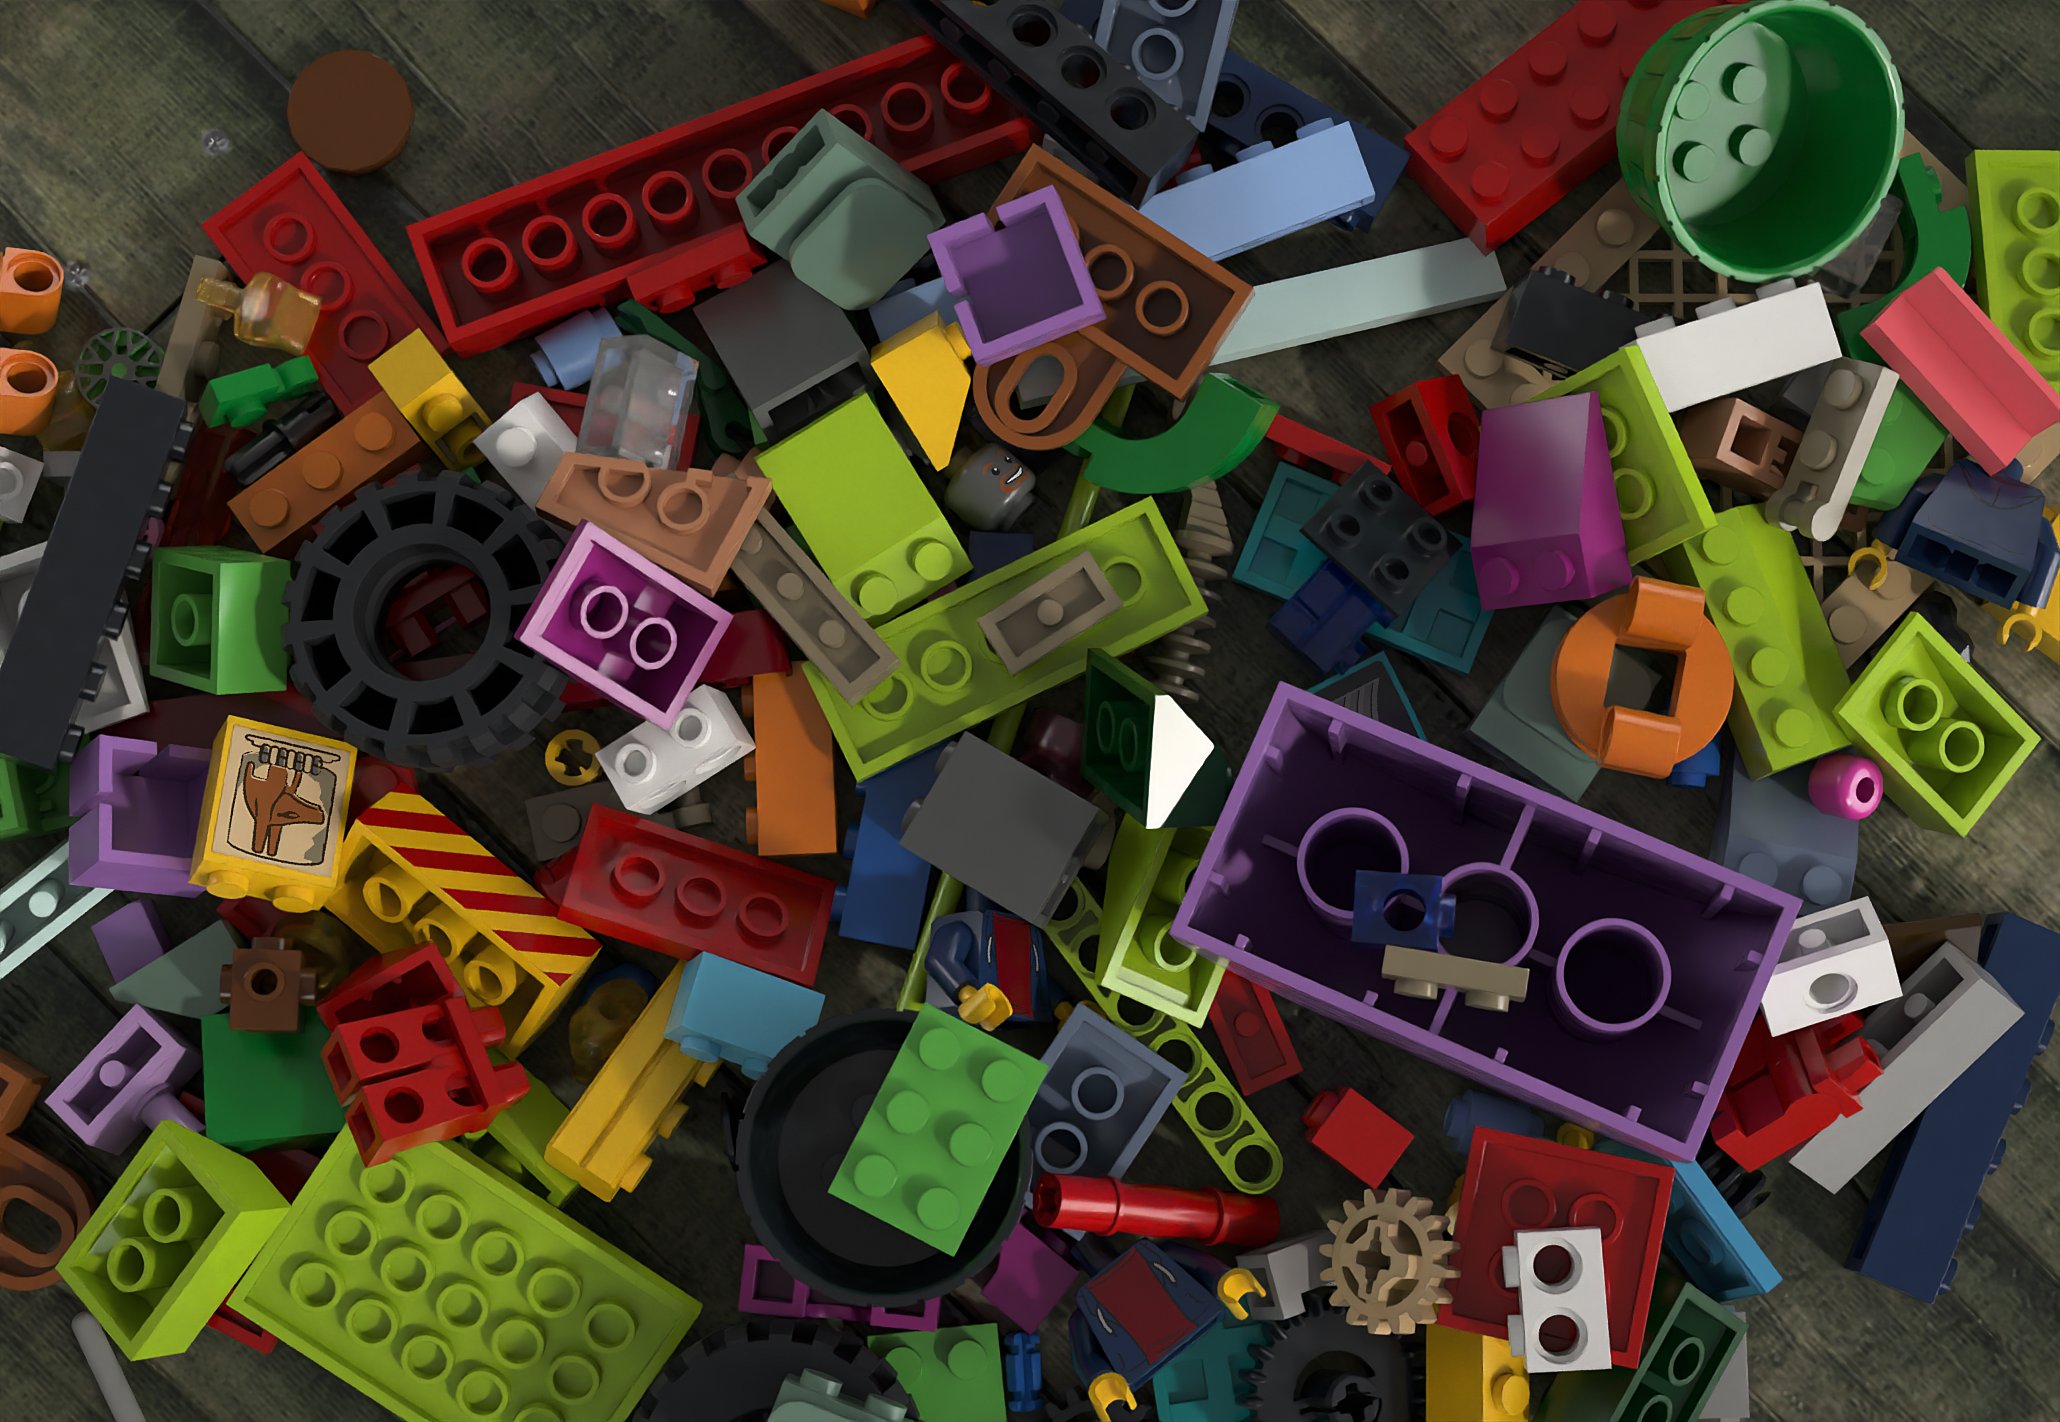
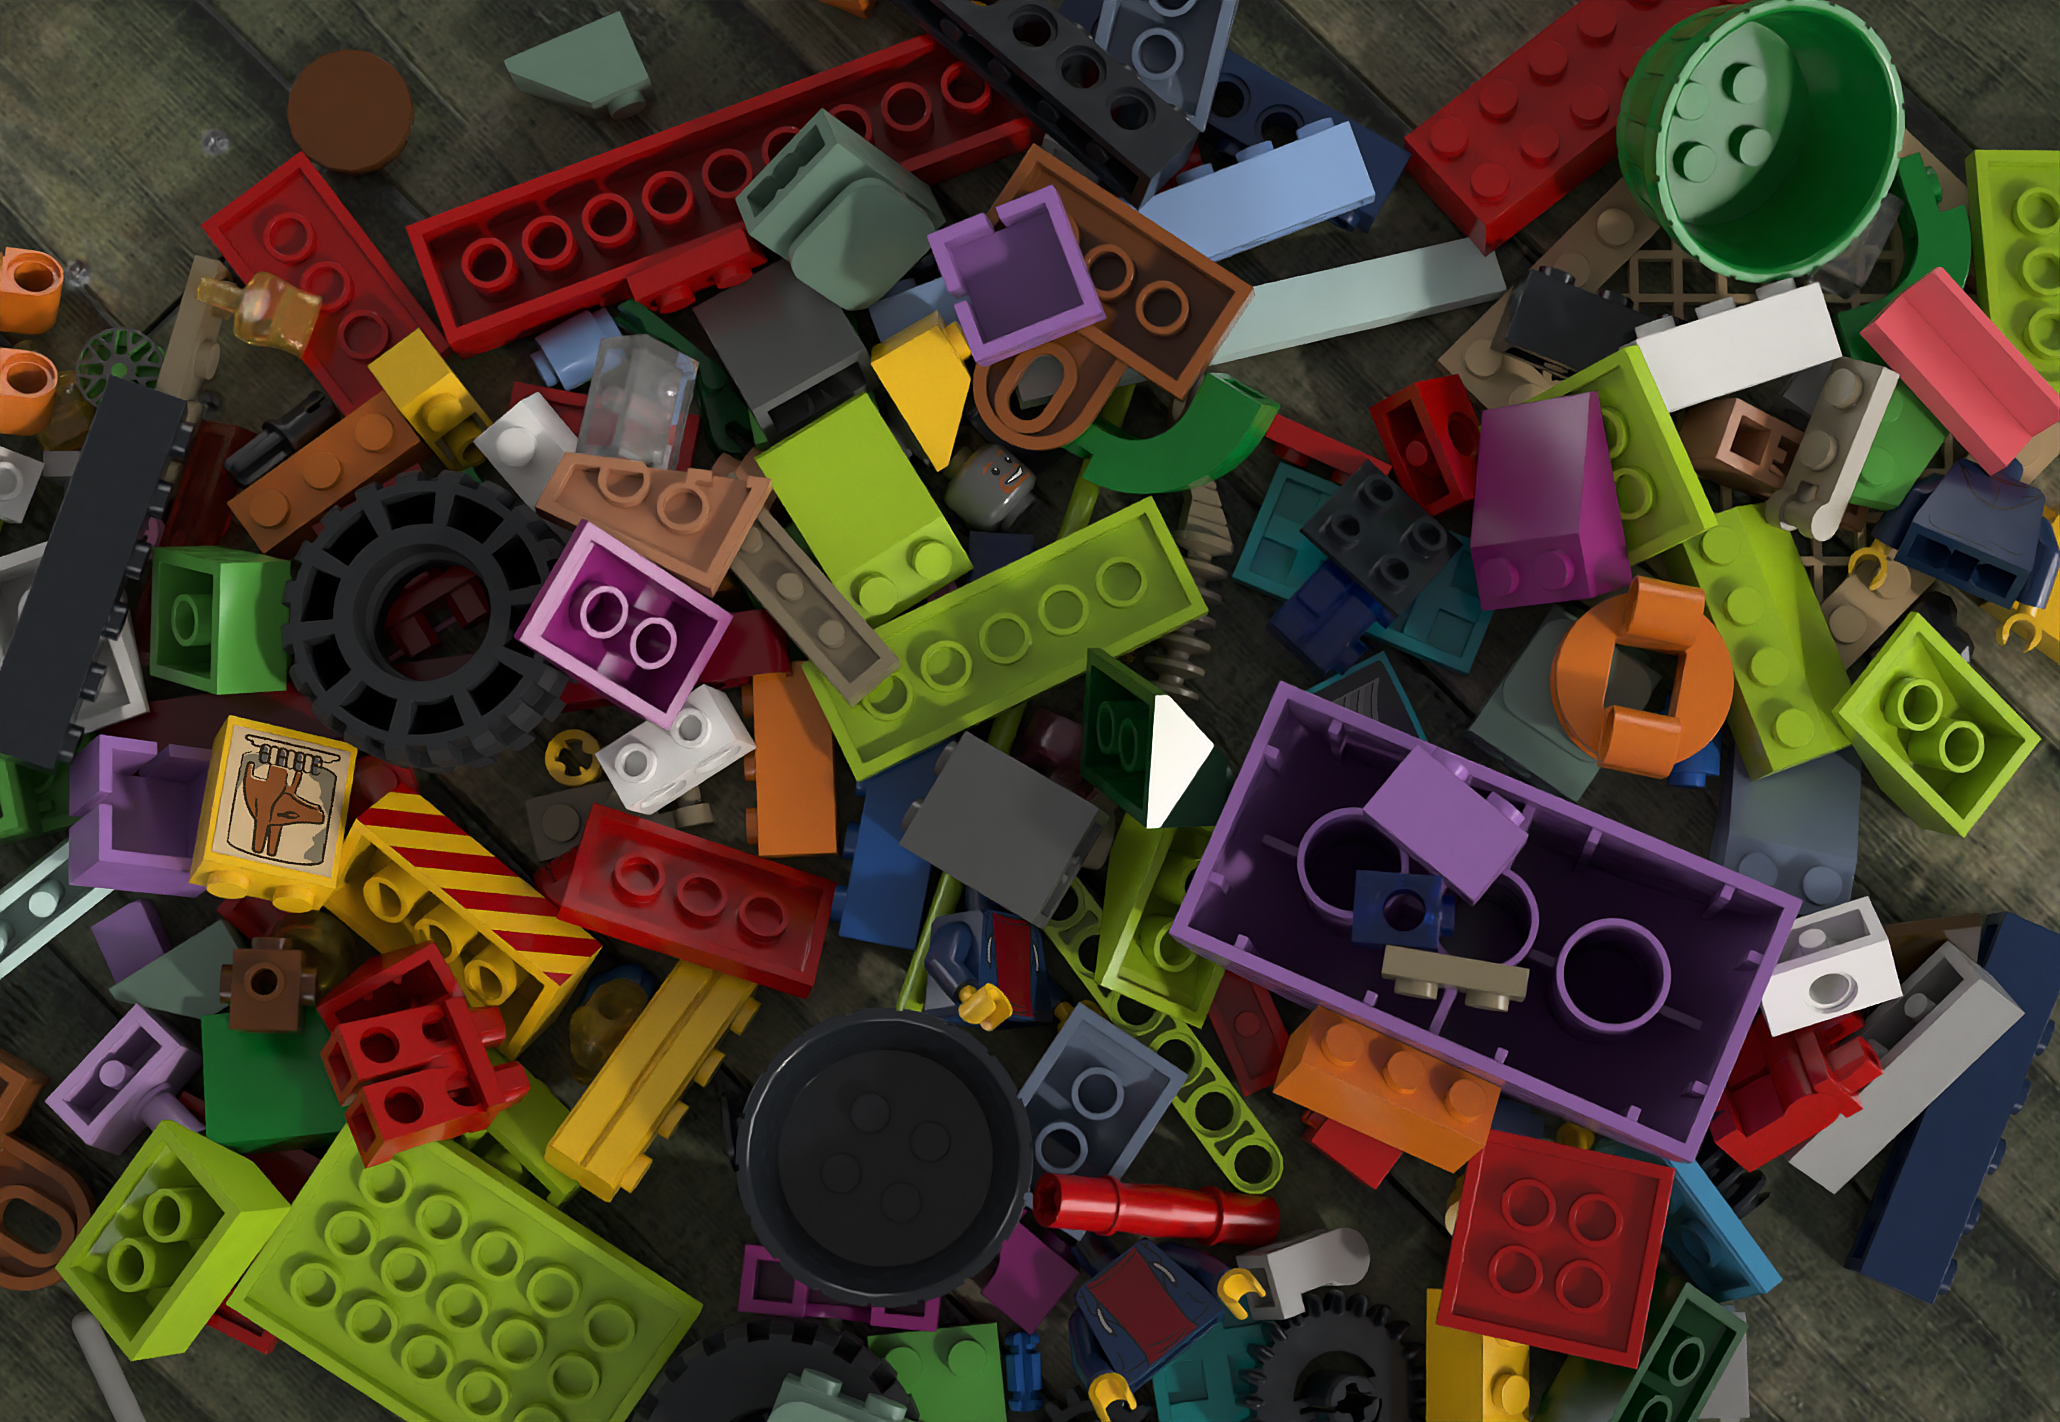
green plate [198,356,318,429] -> none
medium azure brick [663,951,826,1080] -> none
bright green brick [828,1002,1050,1257] -> none
dark tan plate [977,550,1123,678] -> none
tan gear [1319,1188,1461,1335] -> none
white brick [1502,1226,1612,1373] -> none
dark pink piece [1808,752,1884,820] -> none
none -> sand green slope [504,11,656,121]
none -> orange brick [1272,1005,1501,1173]
none -> medium lavender brick [1362,744,1529,907]

